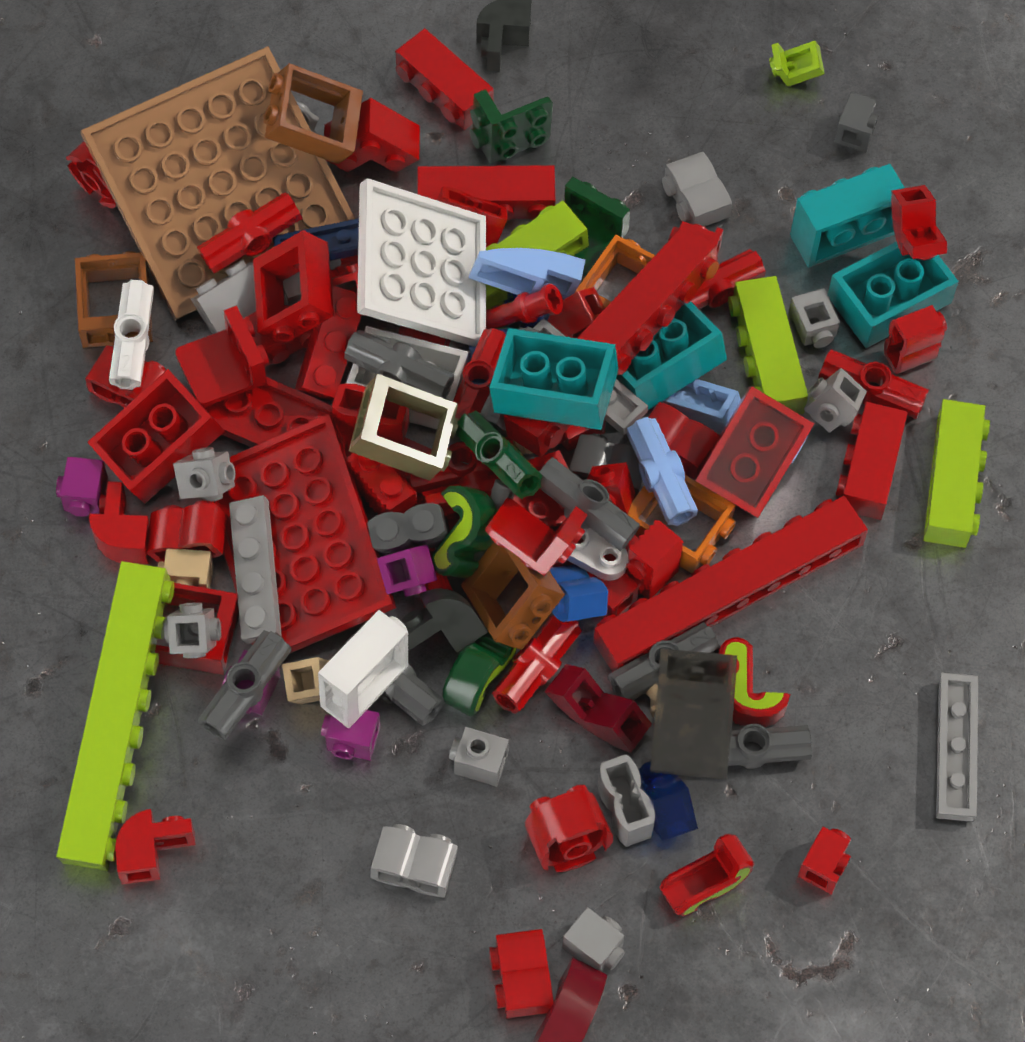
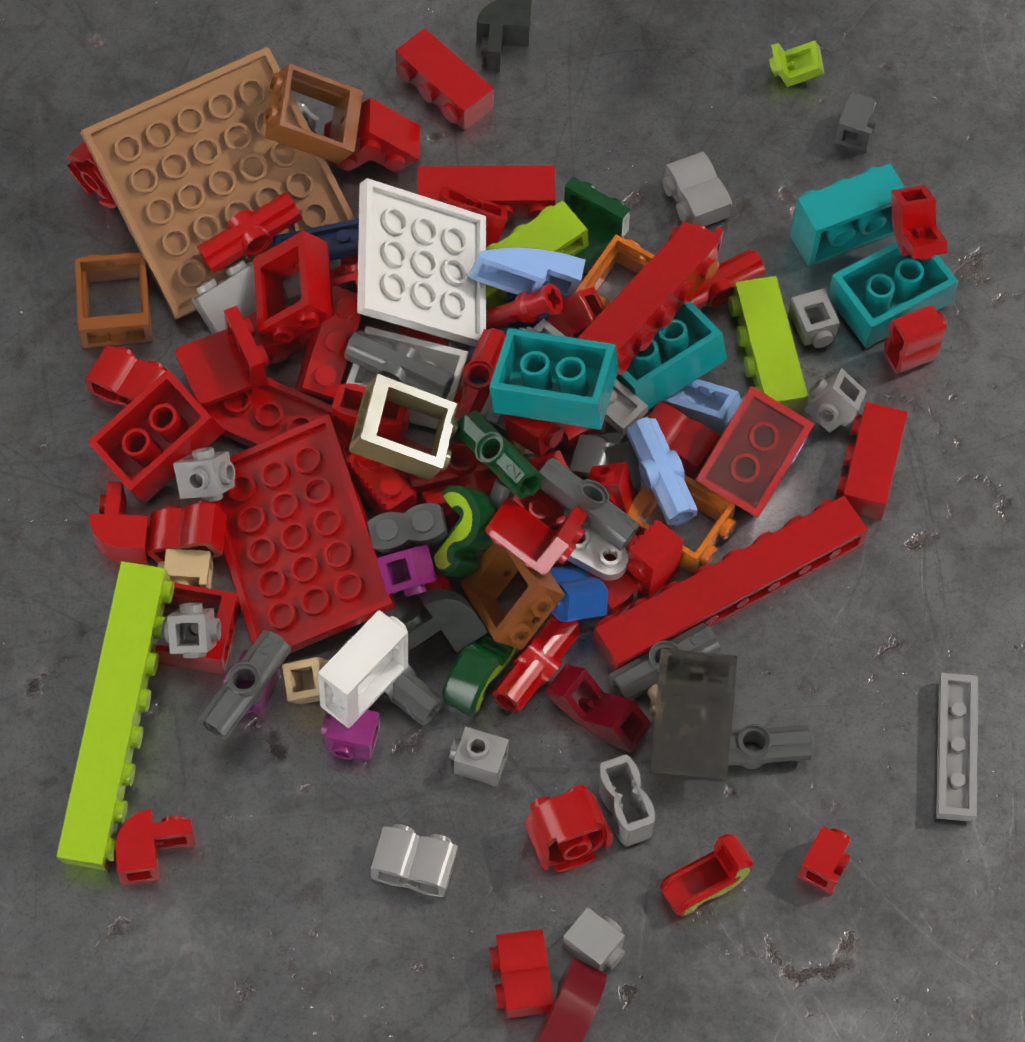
magenta brick [56,457,108,517] -> none
white piece [109,280,154,390] -> none
light grey plate [229,495,282,644] -> none
dark green bracket [470,89,553,164] -> none
clear blue slope [638,760,698,841] -> none
animal [716,637,791,727] -> none
red piece [818,349,929,419] -> none
lime brick [923,399,990,548] -> none

